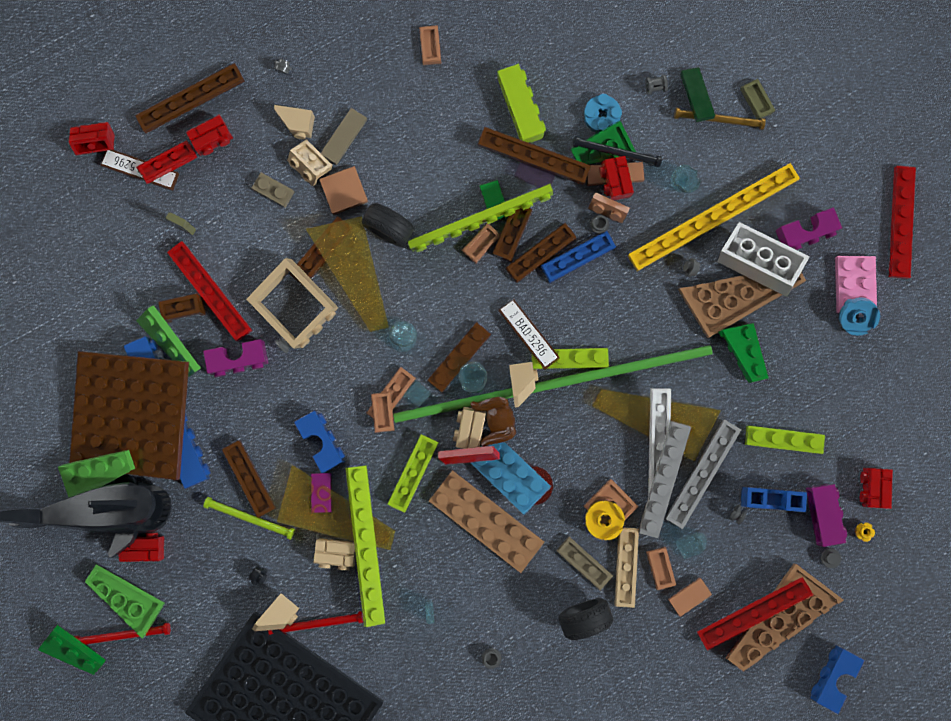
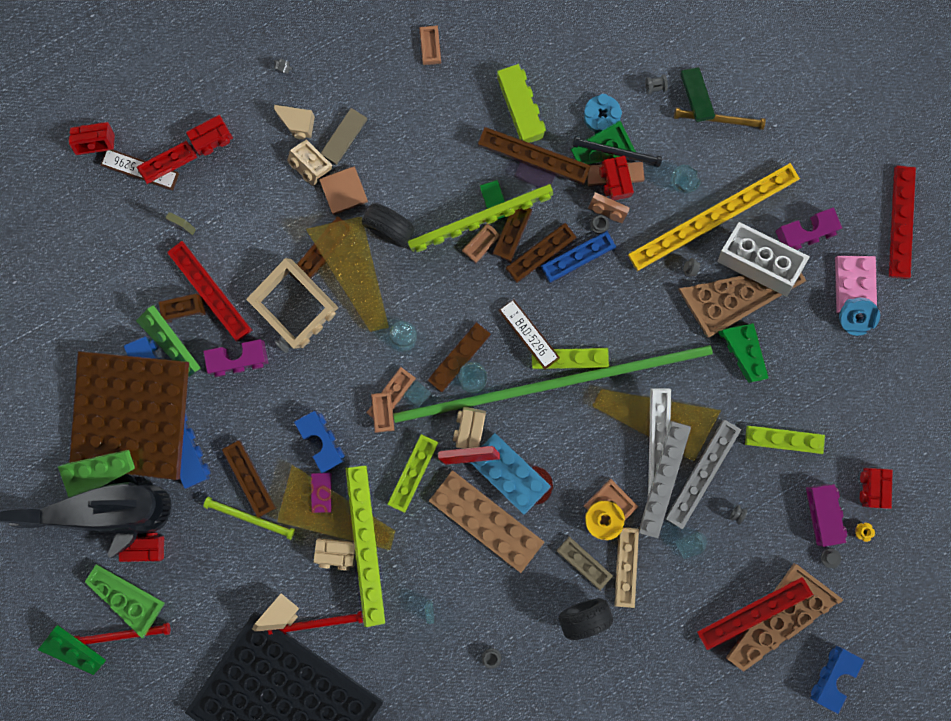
reddish brown plate [135,63,245,133] -> none
black plate [249,566,267,585] -> none
dark tan plate [252,172,294,208] -> none
reddish brown hair [470,396,516,447] -> none
tan slope [509,362,538,407] -> none
nougat tile [646,547,676,590] -> none
nougat tile [668,577,712,617] -> none
olive tile [740,79,776,120] -> none
blue arch [741,487,807,512] -> none

